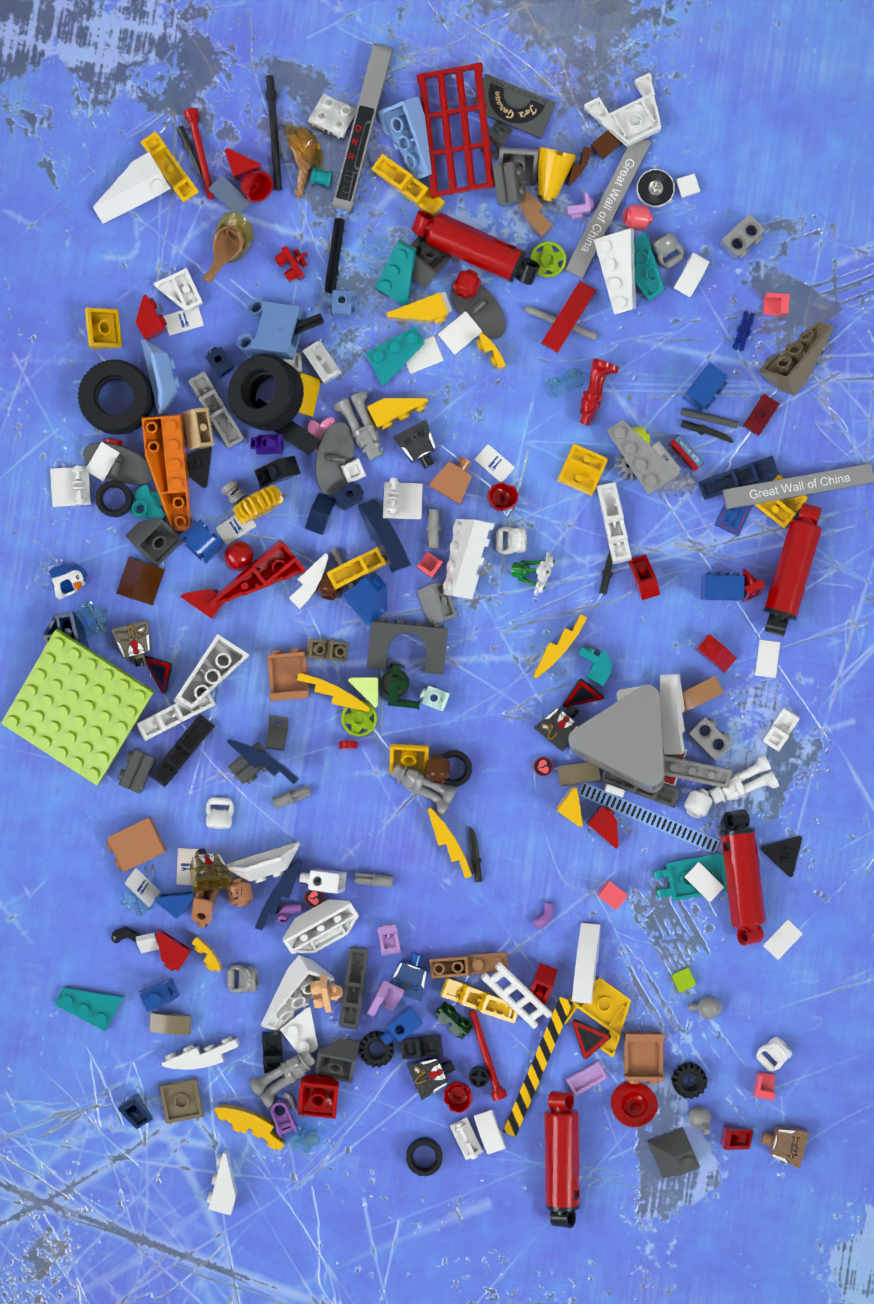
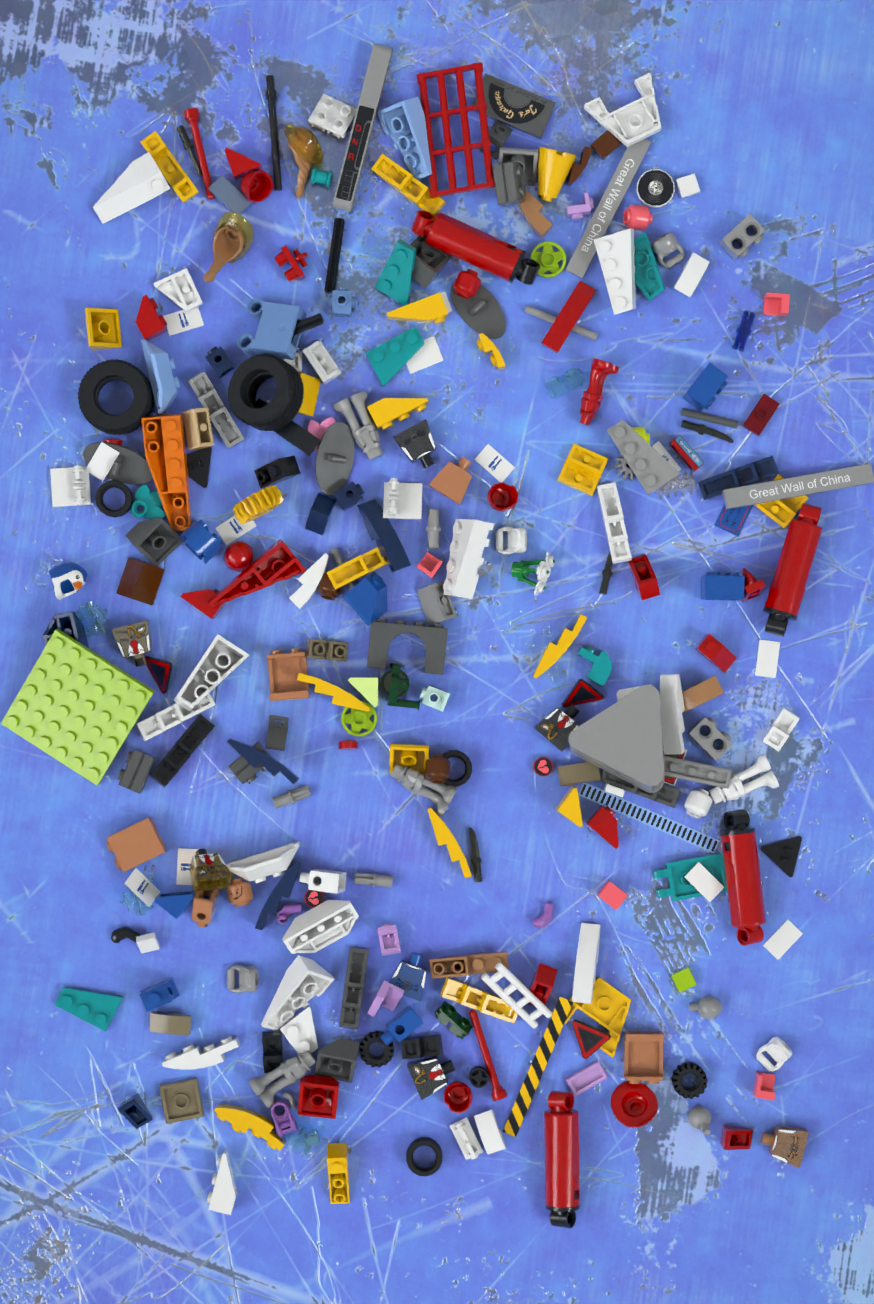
red slope [156,929,192,971] -> none
yellow slope [192,935,223,972] -> none
white piece [206,797,234,829] -> none
light grey wheel [220,479,247,506] -> none
dark purple hips [250,434,284,455] -> none
light nougat hips [310,974,343,1013] -> none
white tile [341,458,366,484] -> none
white sticker [438,311,483,355] -> none
dark grey slope [648,1127,700,1178] -> none
dark tan wedge [759,322,834,396] -> none
none -> yellow slope [327,1143,350,1204]

